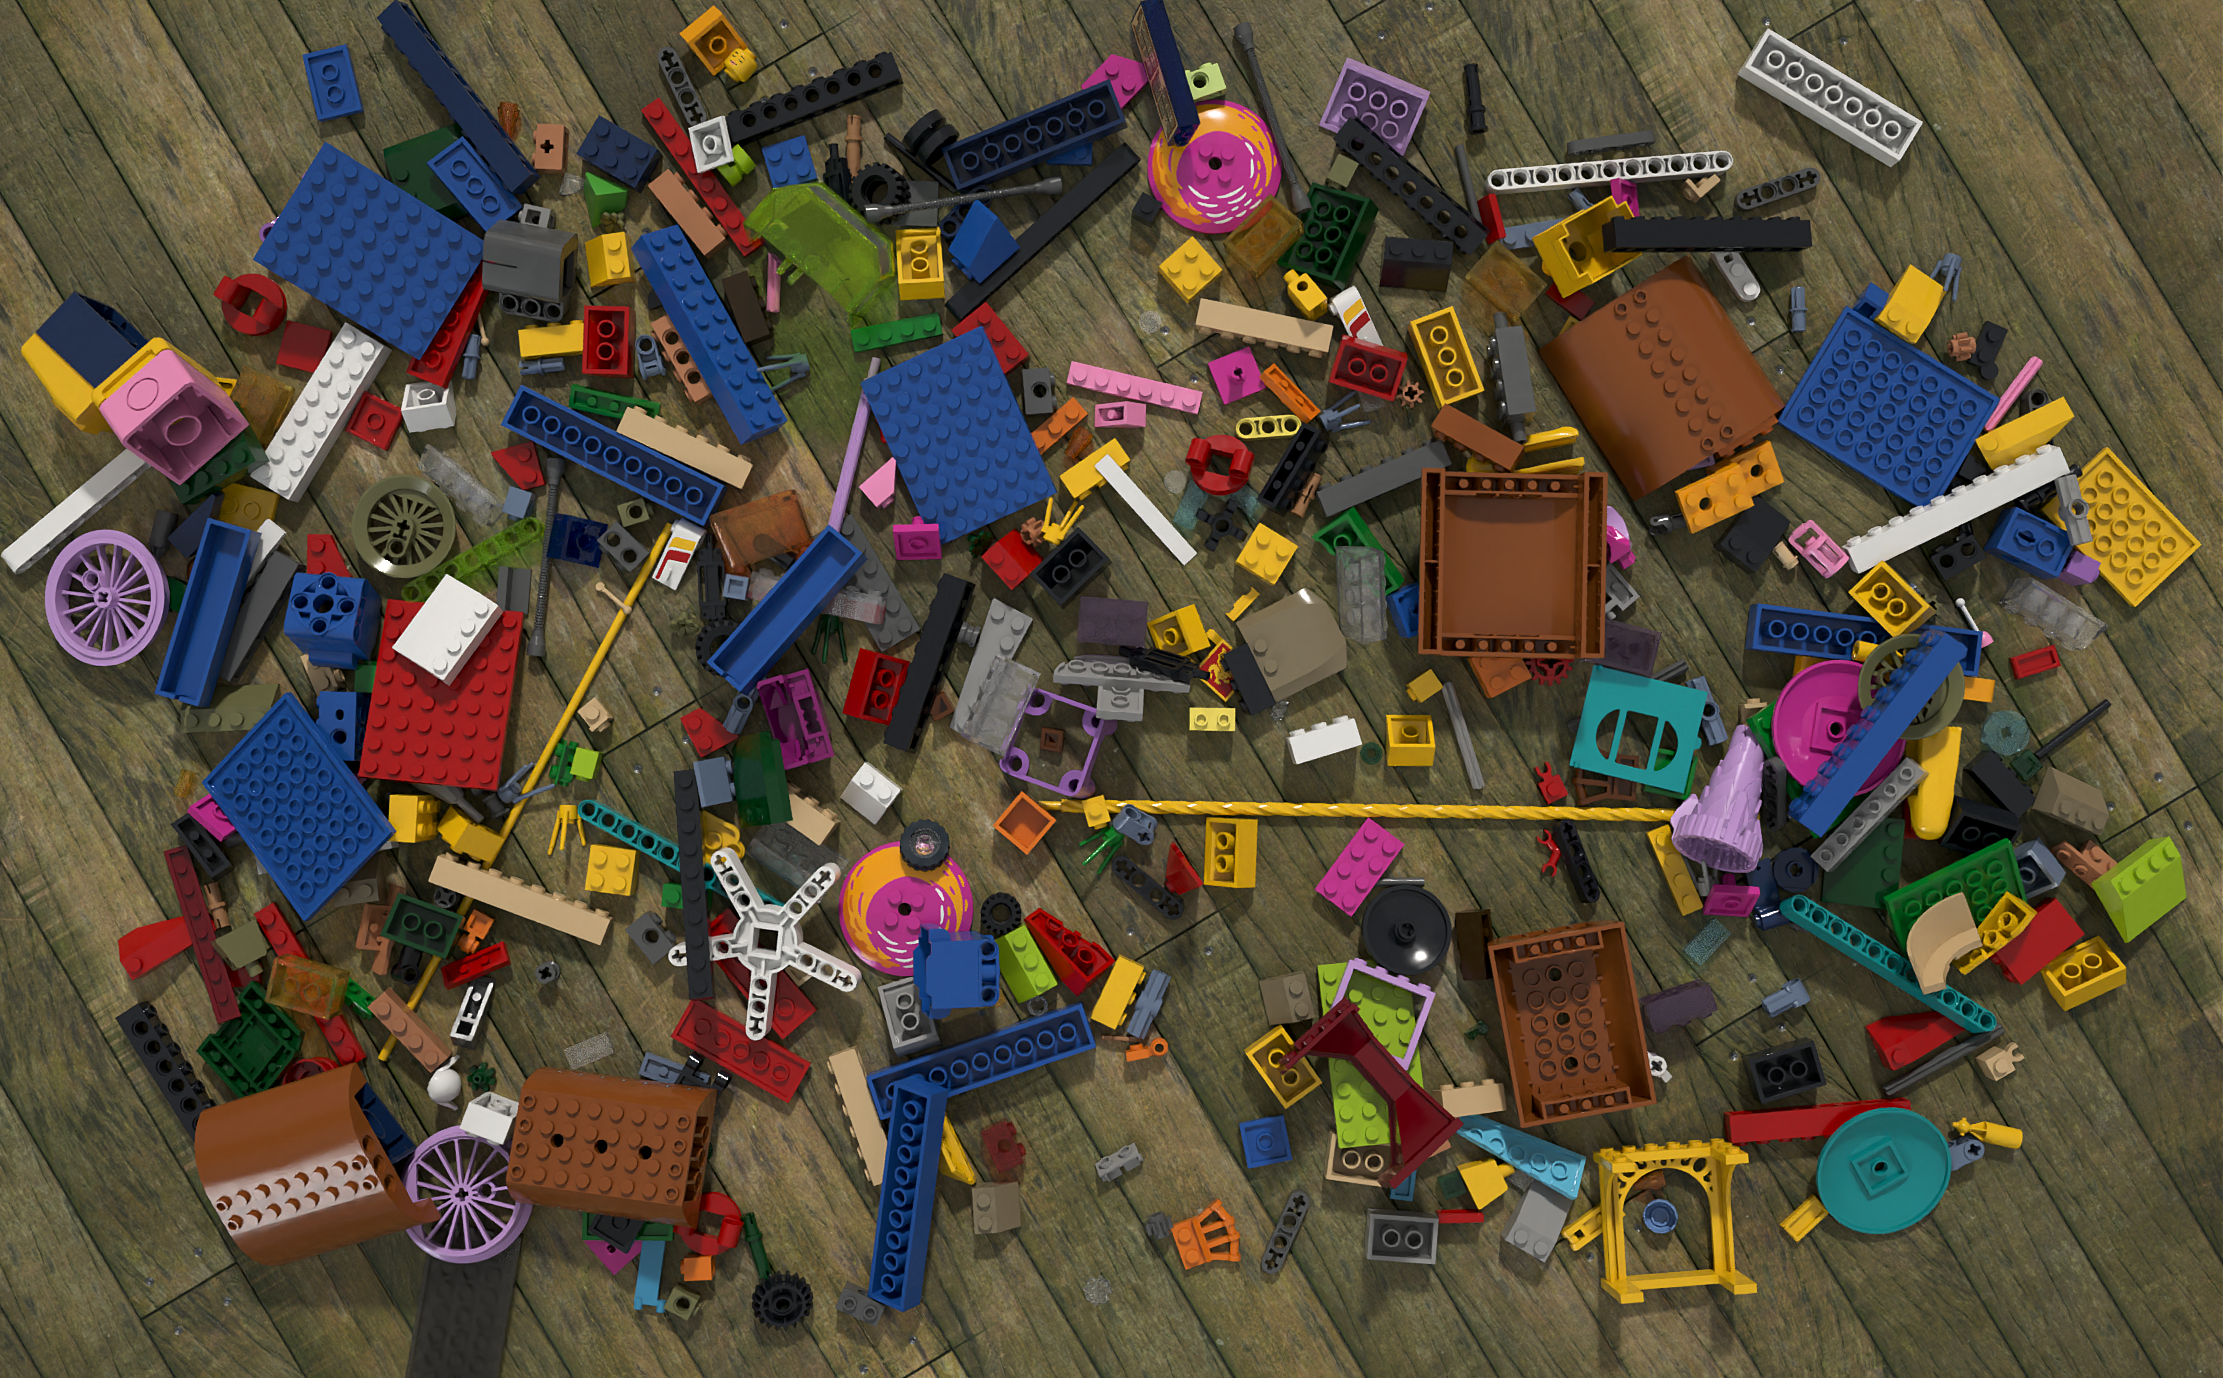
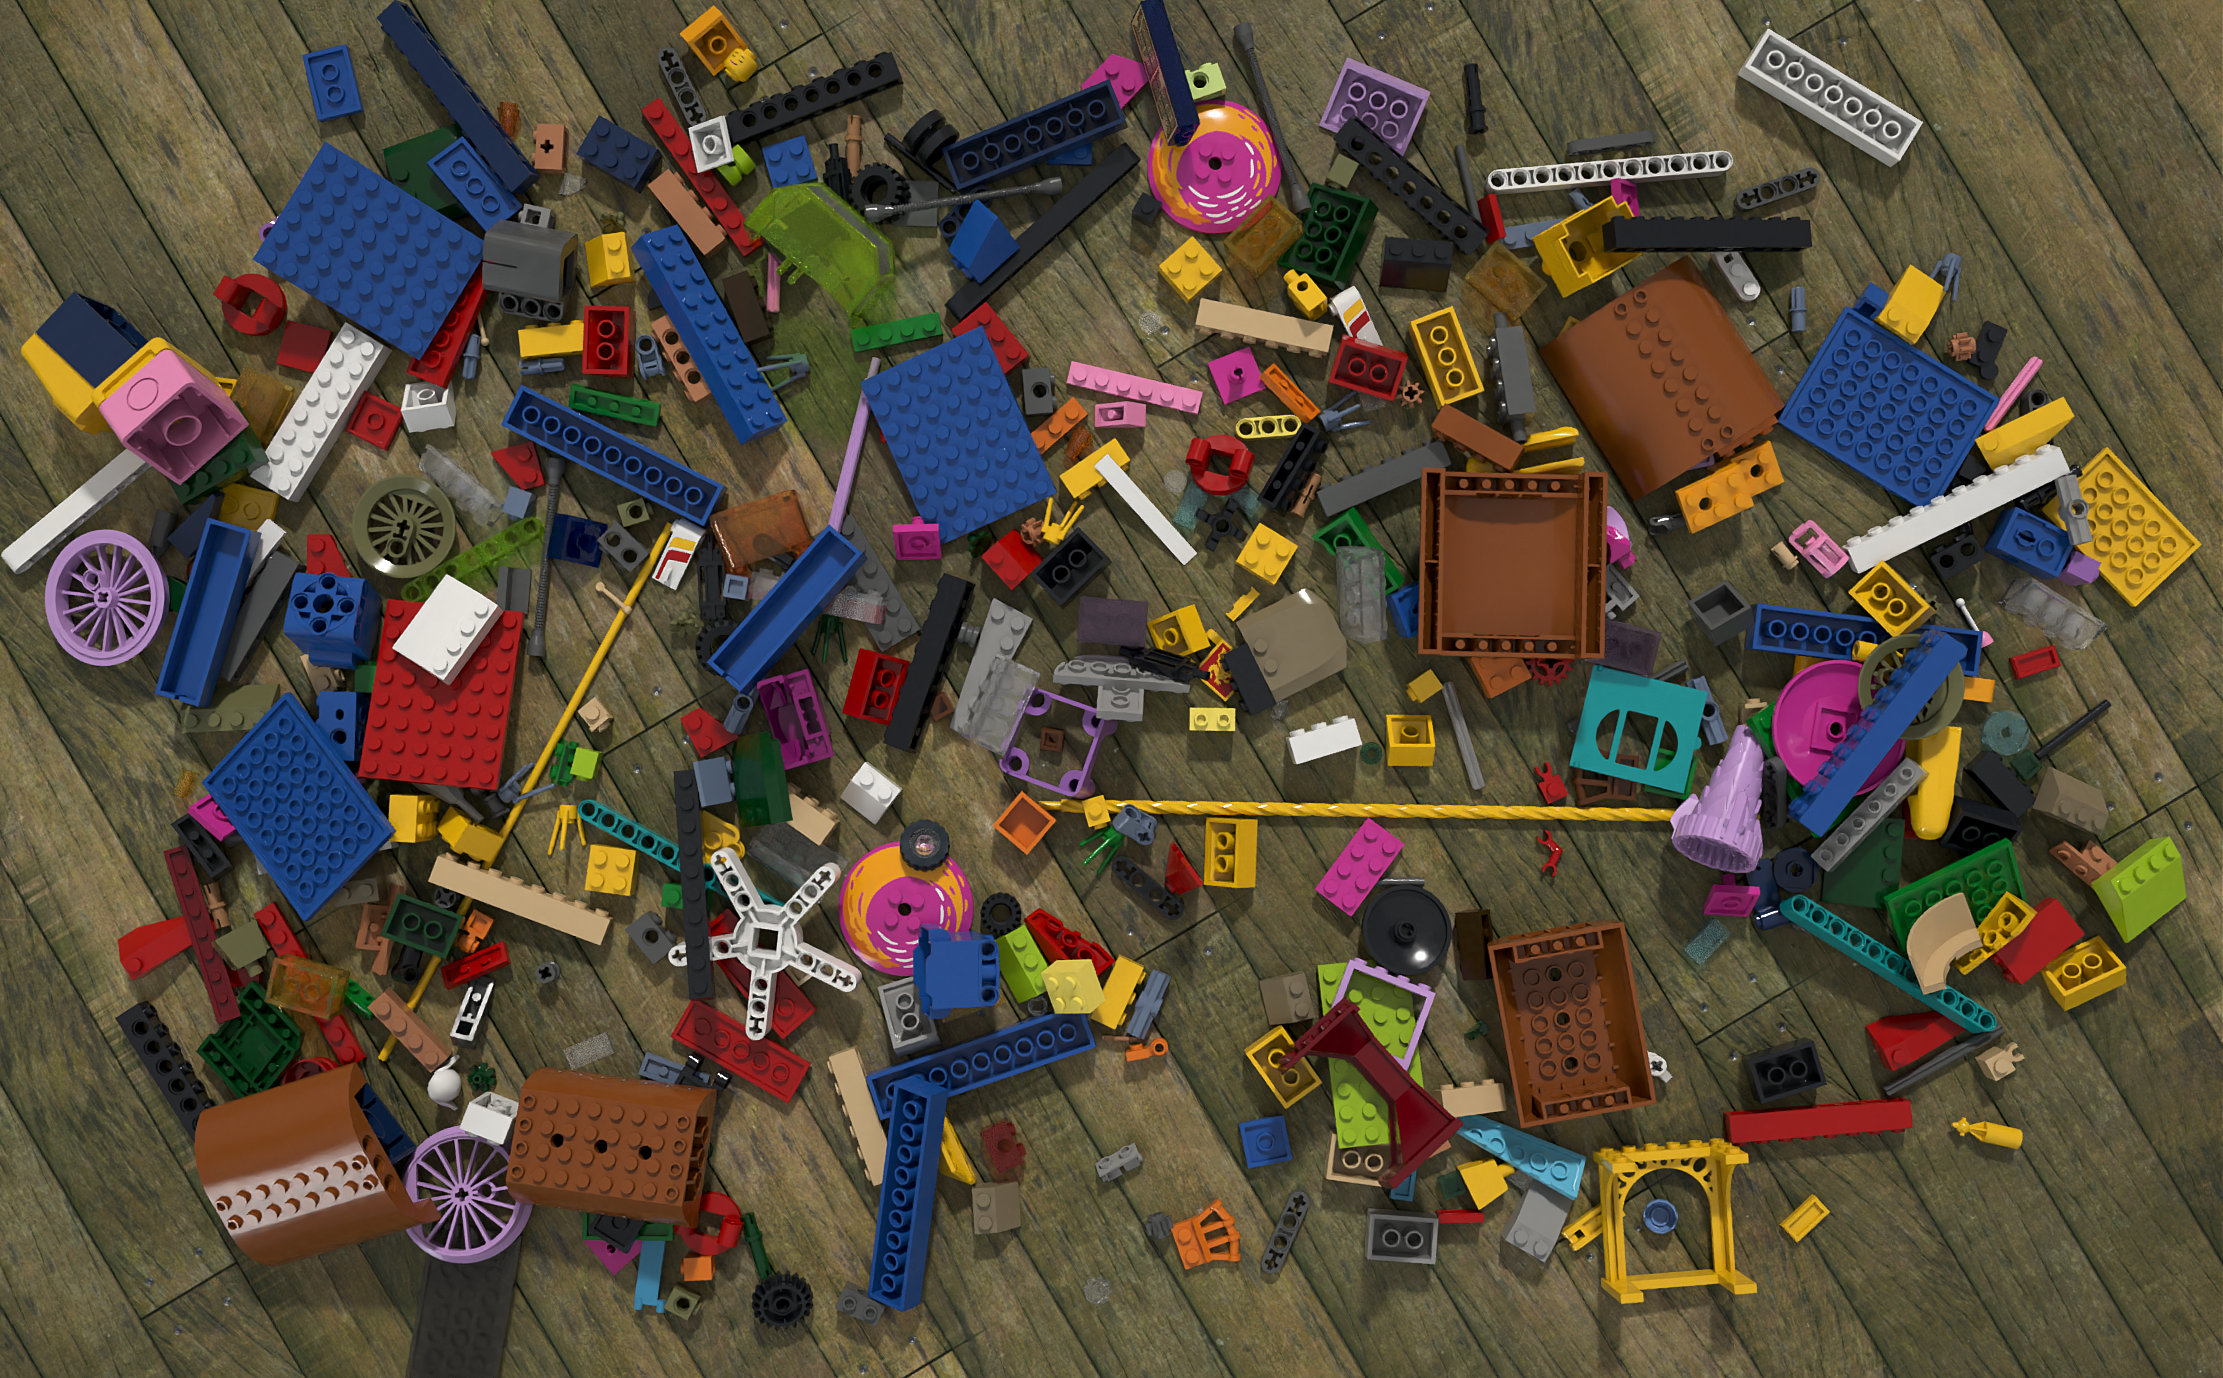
bright green slope [584,171,629,229] -> none
tan brick [616,406,754,490] -> none
bright pink slope [859,457,898,509] -> none
yellow slope [895,227,945,301] -> none
red tile [1544,282,1595,321] -> none
black beam [1553,819,1600,904] -> none
clear orange cone [1633,1169,1667,1191] -> none
clear purple brick [1638,979,1718,1033] -> none
yellow plate [1646,824,1703,916] -> none
light grey plant [1680,852,1719,896] -> none
tan bracket [1681,174,1721,203] -> none
black slope [1713,495,1791,574] -> none
sand blue piece [1761,978,1810,1018] -> none
teal dish [1816,1107,1952,1234] -> none
sand blue piece [1947,1135,1985,1171] -> none
sand blue slope [2014,837,2066,899] -> none
none -> light yellow piece [1041,959,1105,1014]
none -> dark grey piece [1687,579,1755,647]

